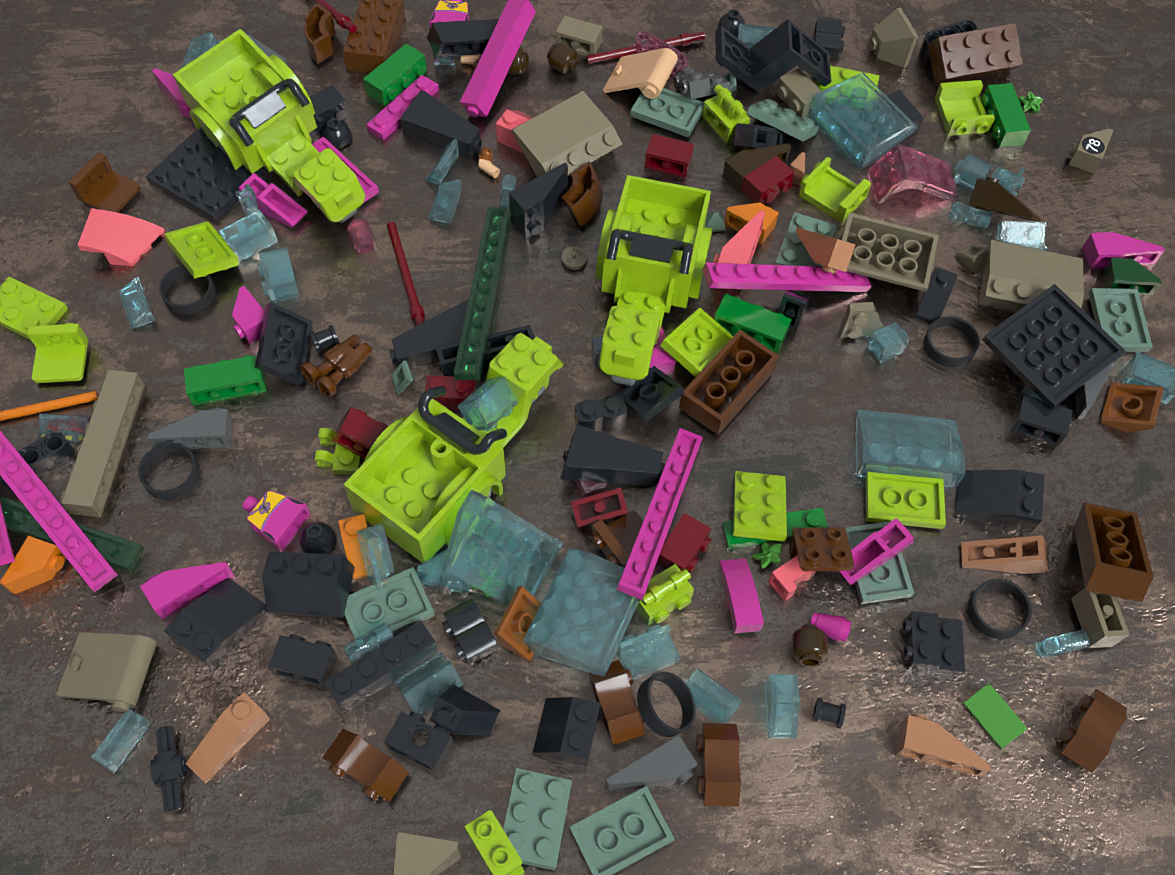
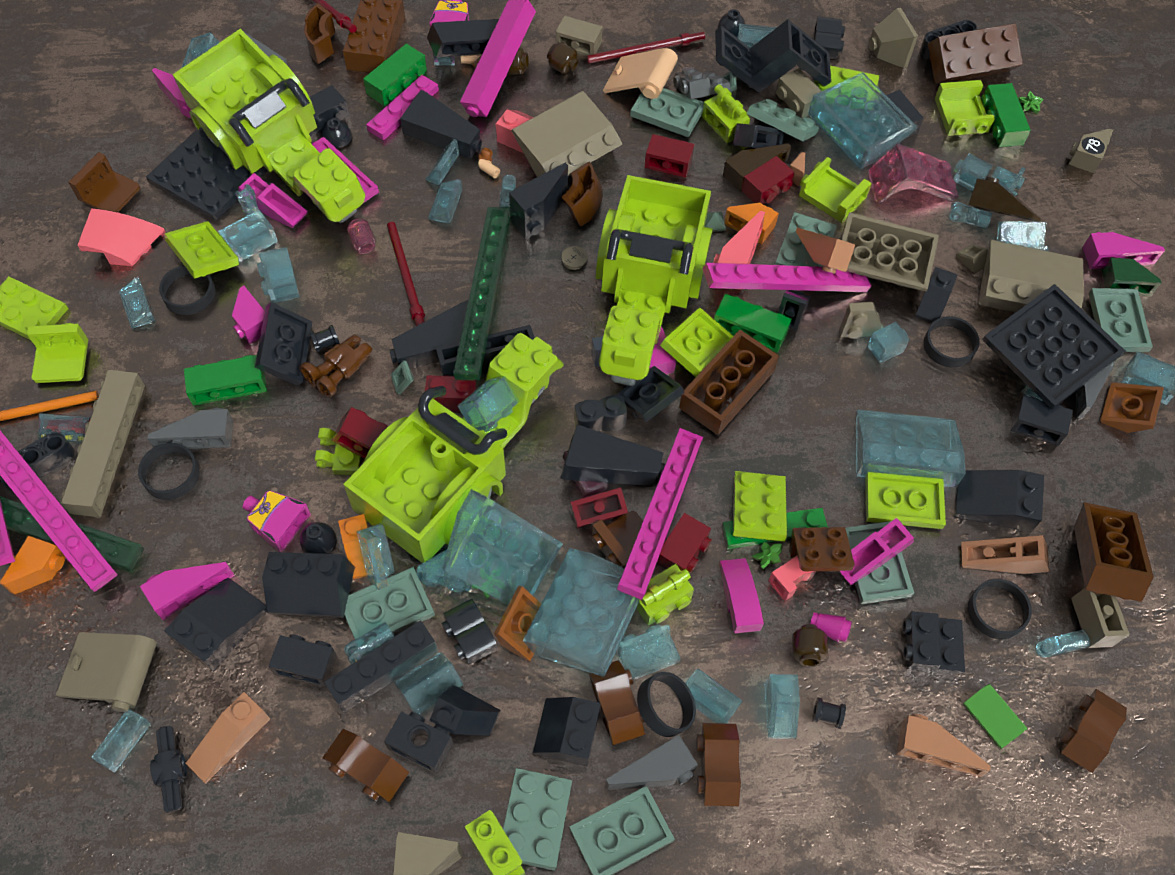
clear pink beam [634,31,688,74] -> none

